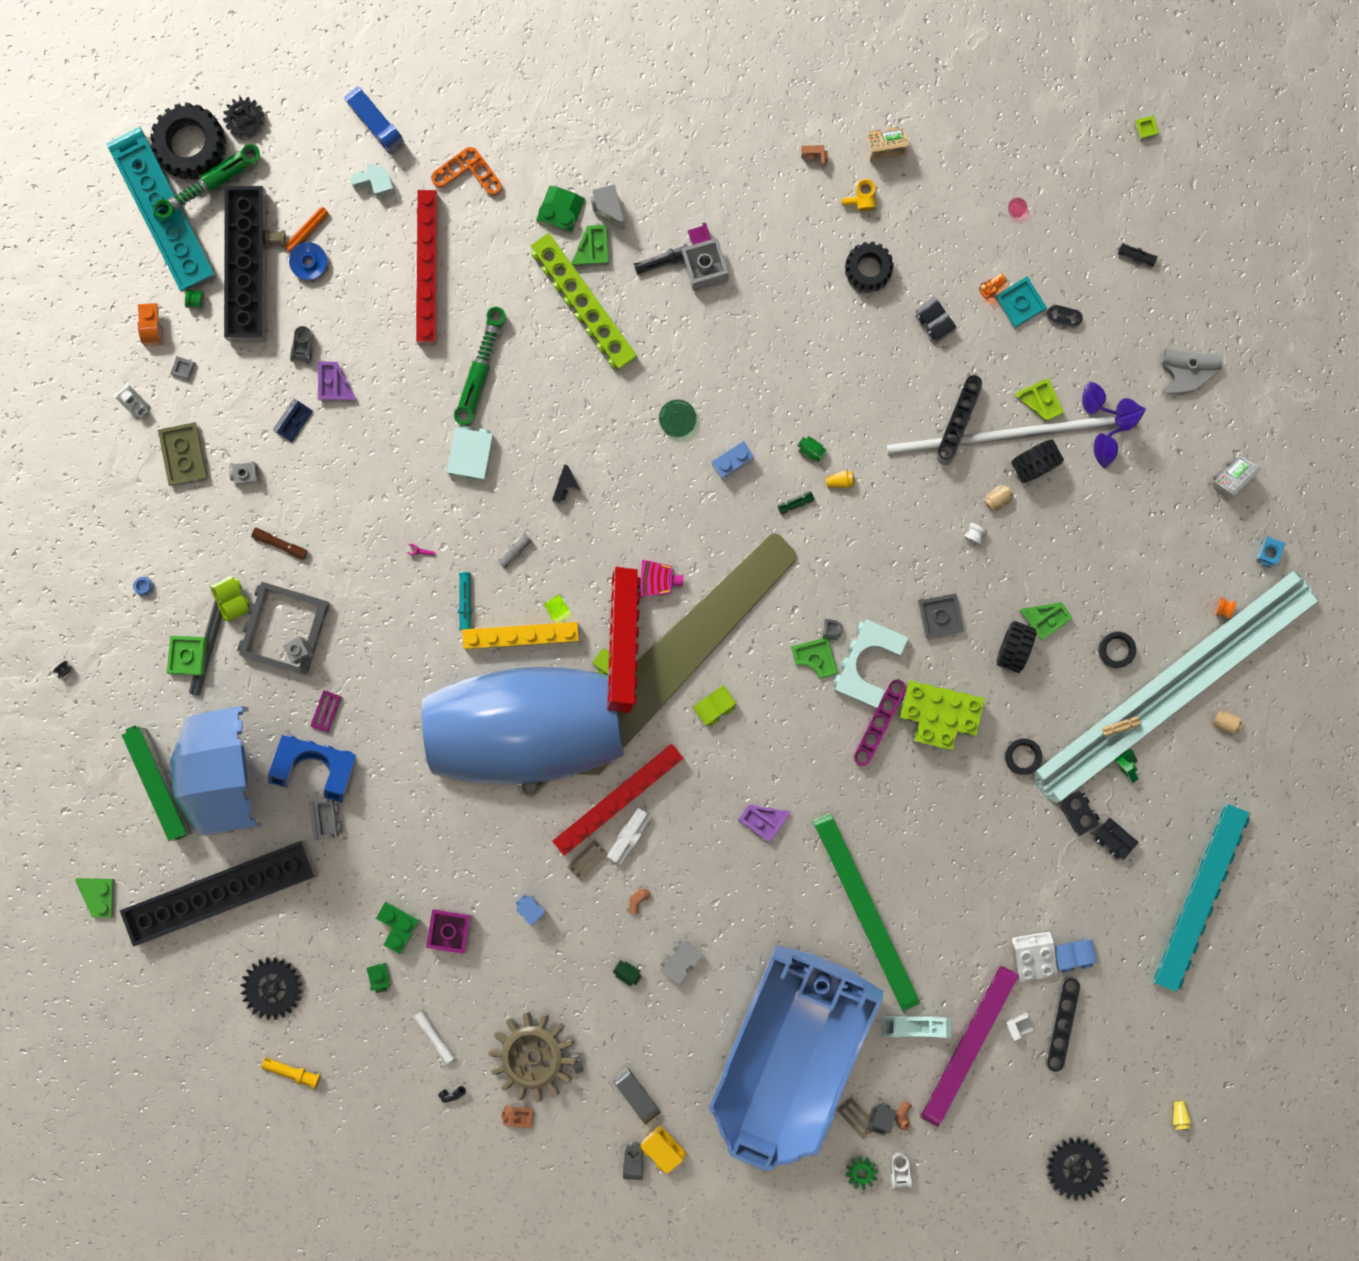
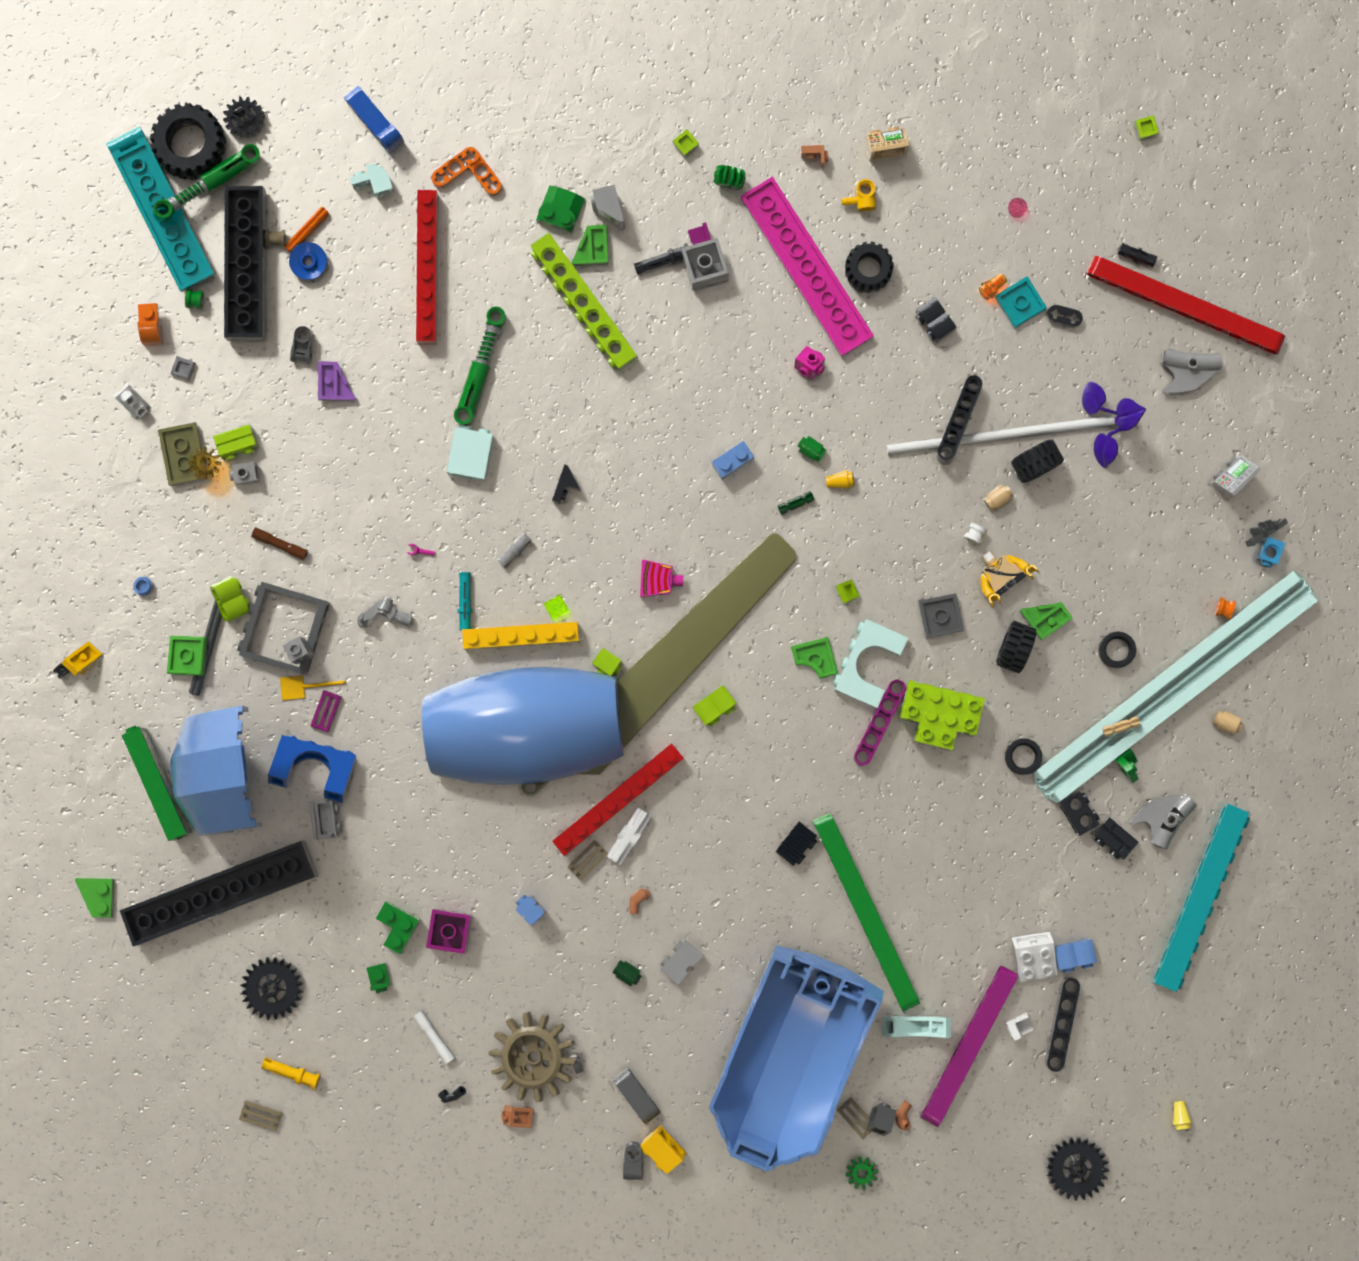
dark blue slope [273,399,313,442] -> none
red brick [607,566,641,713] -> none
clear green tile [659,399,696,438] -> none
medium lavender wing [738,804,791,843] -> none
flat silver tile [822,619,843,640] -> none
white piece [891,1151,912,1191] -> none
lime wing [1015,378,1064,421] -> none
none -> yellow slope [62,641,102,676]
none -> clear yellow gear [188,447,222,480]
none -> lime brick [213,424,259,461]
none -> dark tan tile [239,1100,282,1131]
none -> yellow piece [280,675,346,700]
none -> light grey pin [357,597,412,627]
none -> lime plate [672,129,699,157]
none -> green gear [713,165,746,189]
none -> dark pink plate [740,176,874,357]
none -> black brick [775,821,818,866]
none -> dark pink brick [794,345,825,380]
none -> lime plate [835,579,860,604]
none -> torso [980,551,1039,608]
none -> red beam [1086,256,1286,355]
none -> light grey pin [1130,794,1197,850]
none -> dark grey piece [1245,518,1288,547]

